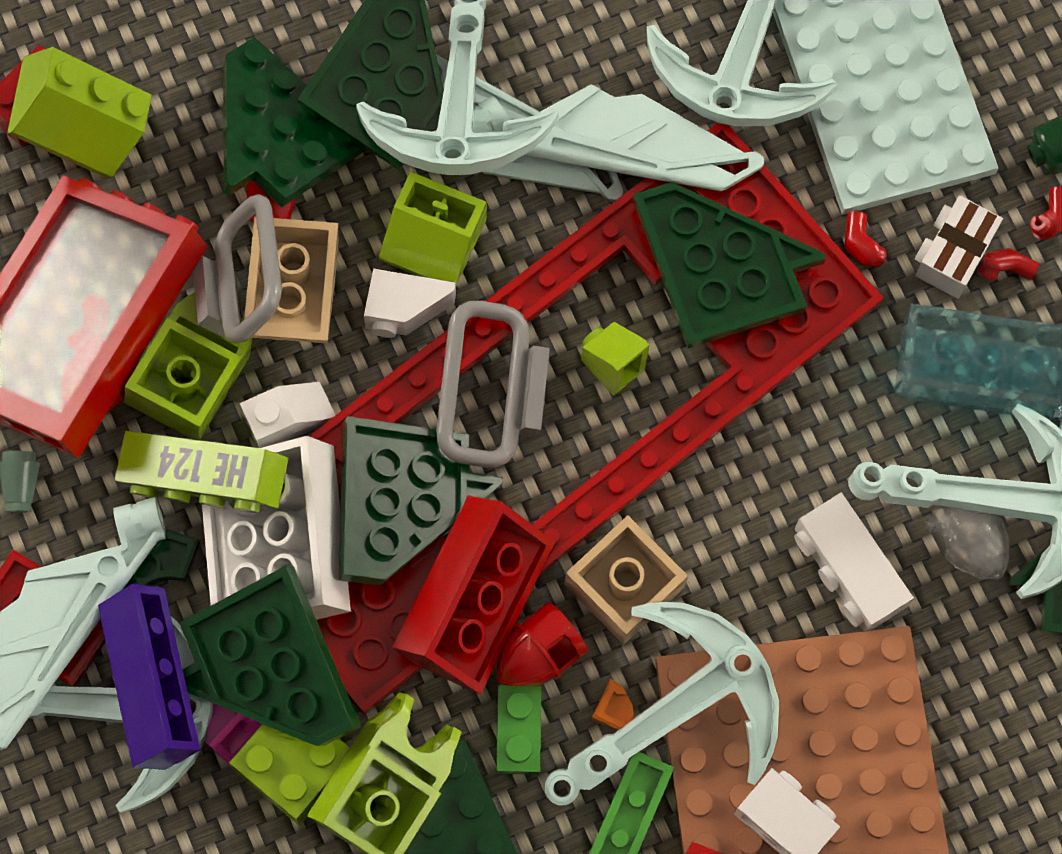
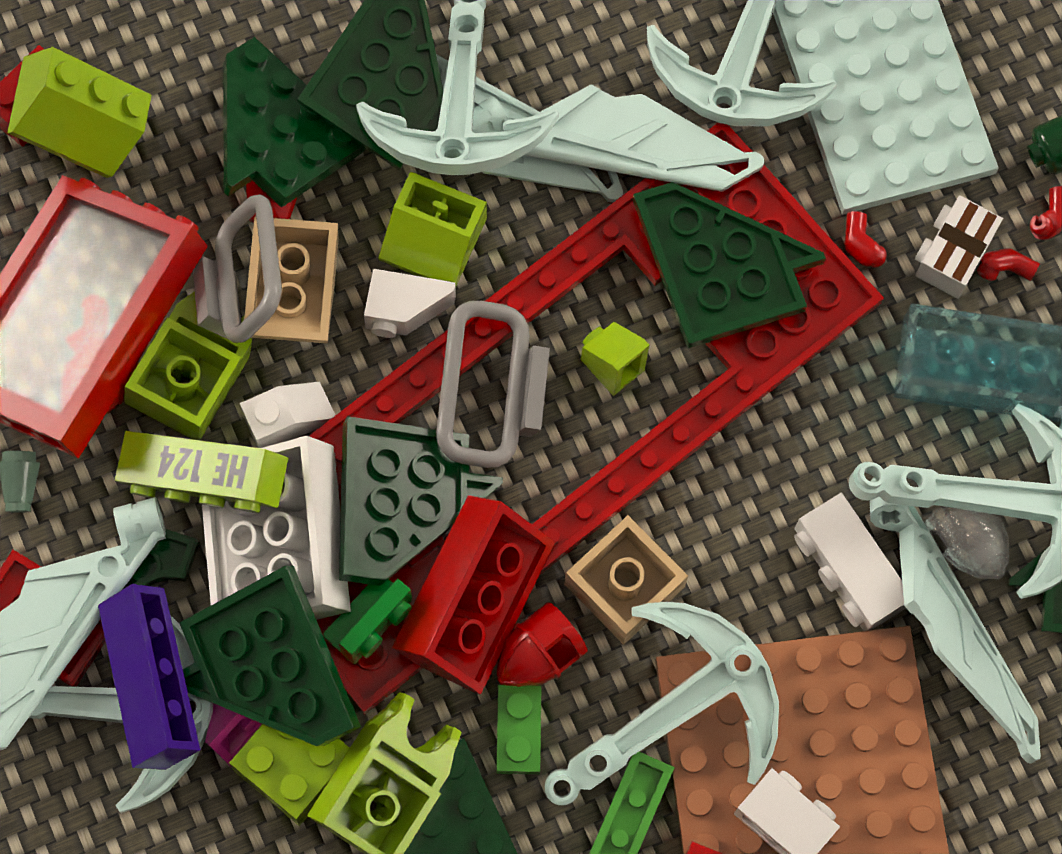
orange tile [591,679,635,732] -> none
none -> green bracket [323,579,412,665]
none -> light aqua wing [870,477,1041,764]

